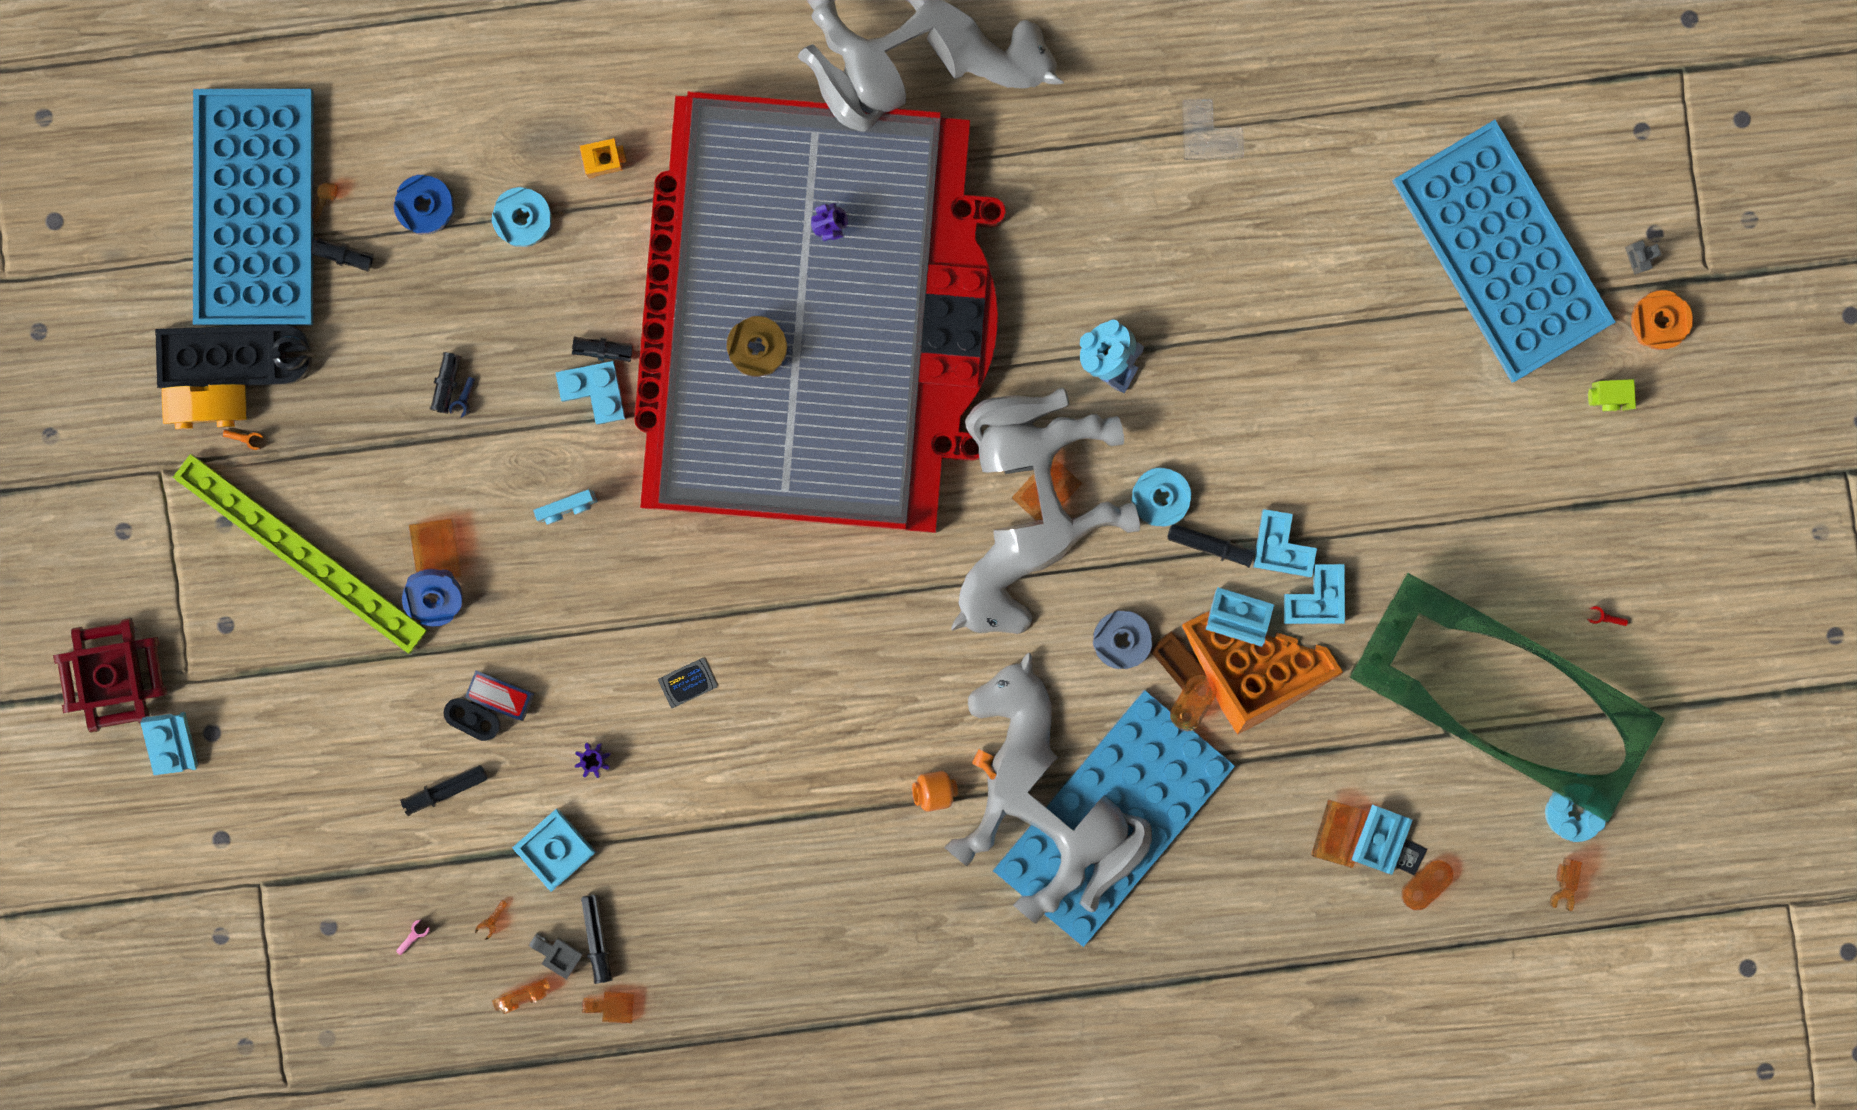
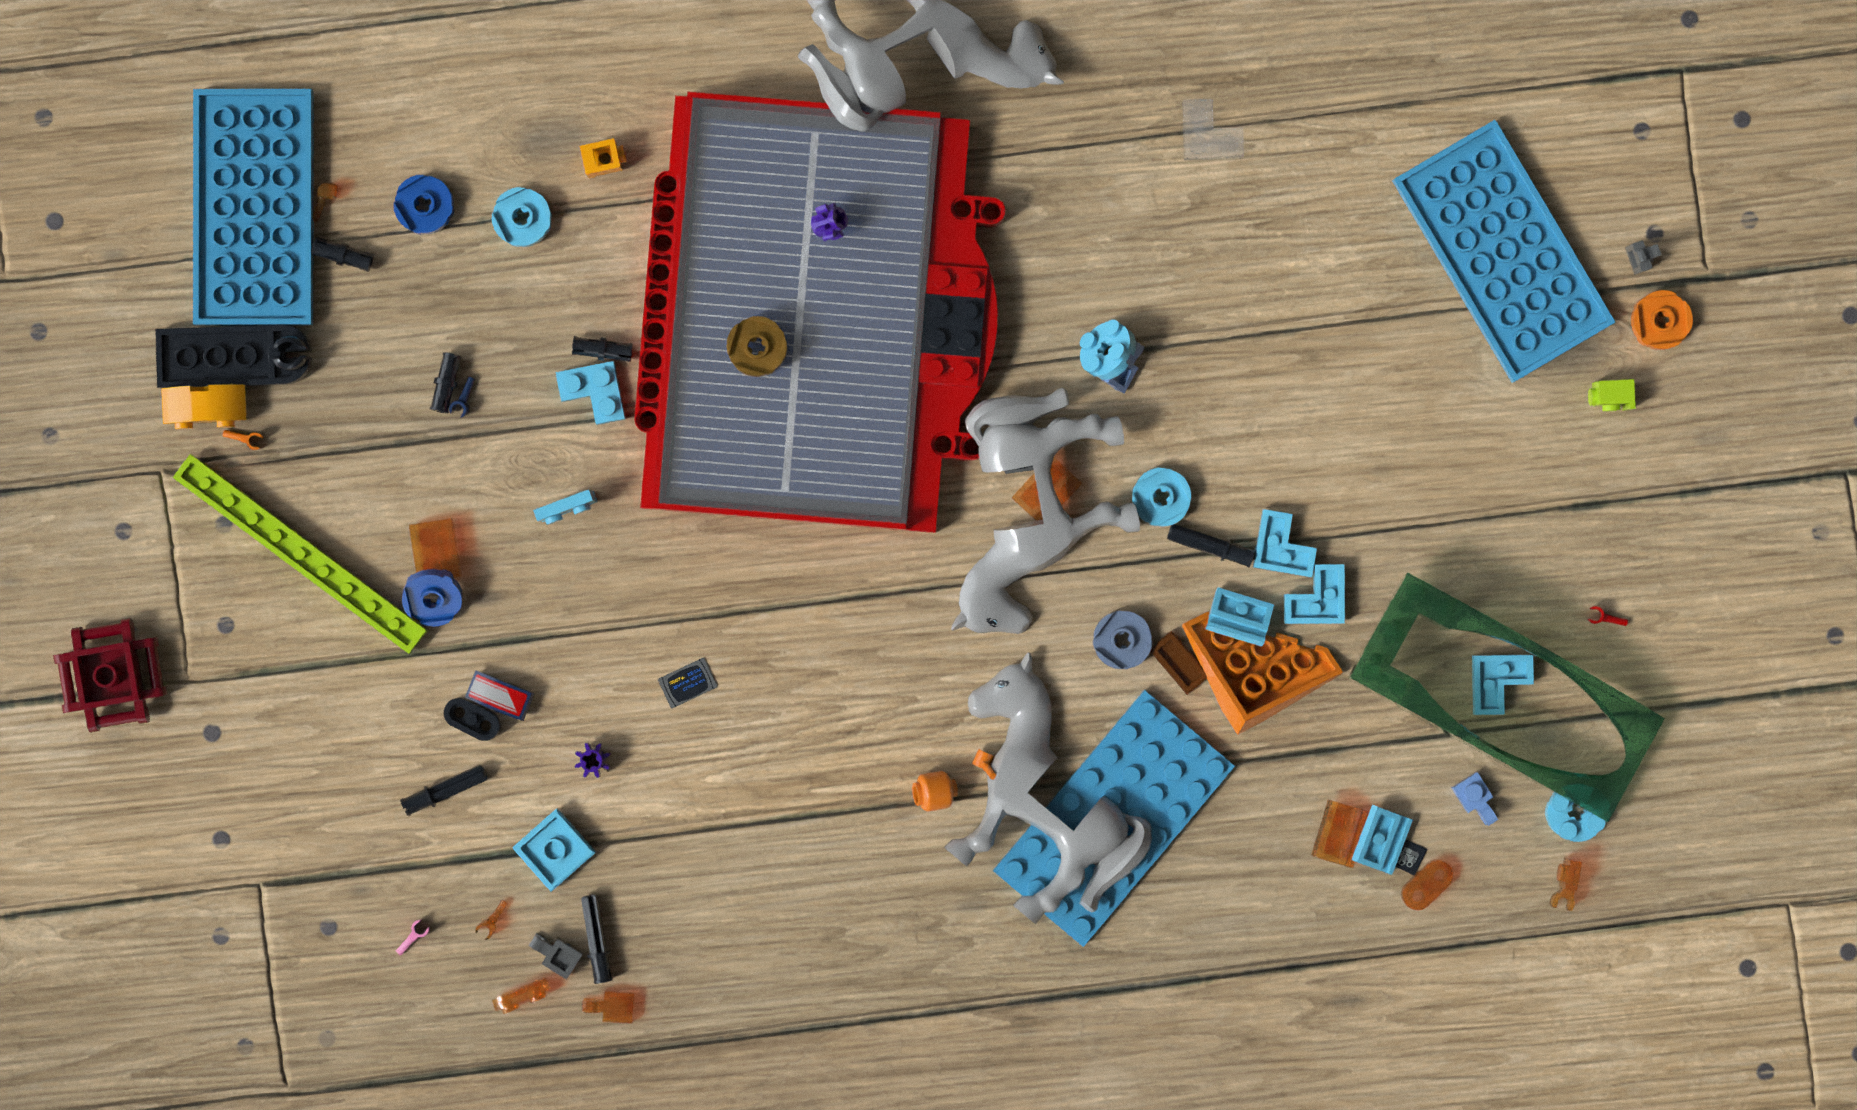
medium azure plate [140,712,198,775] -> none
clear orange plate [1170,675,1217,732] -> none
none -> medium blue plate [1451,772,1498,826]
none -> medium azure plate [1472,655,1534,715]

